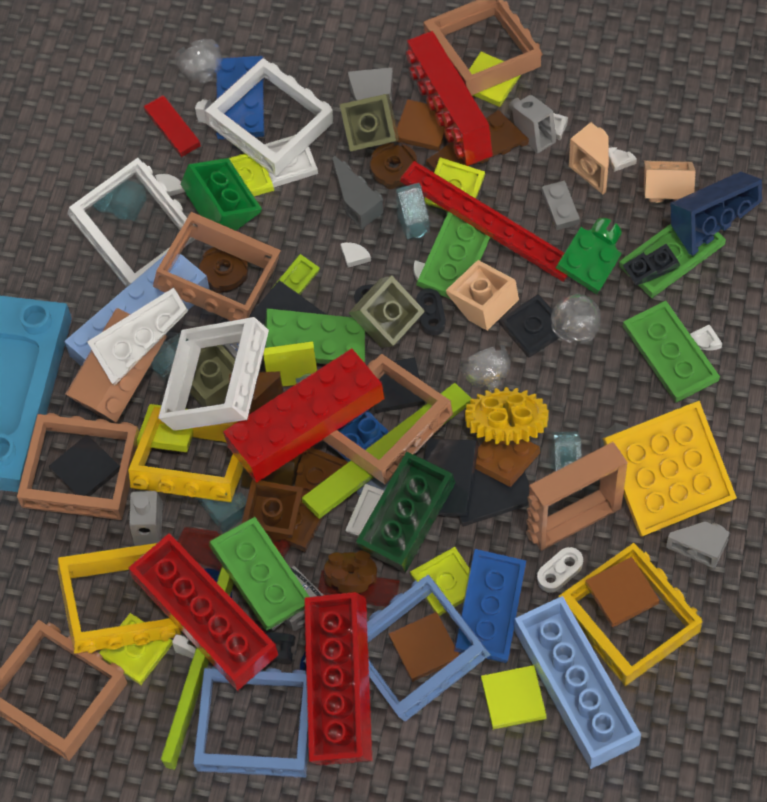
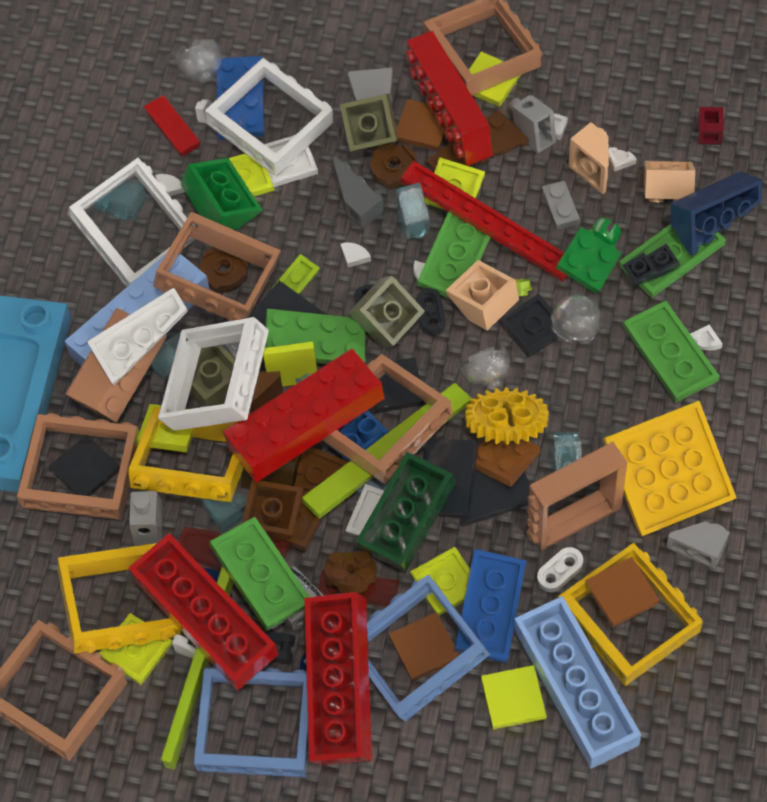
none -> lime plate [515,279,532,296]
none -> dark red brick [698,106,724,145]

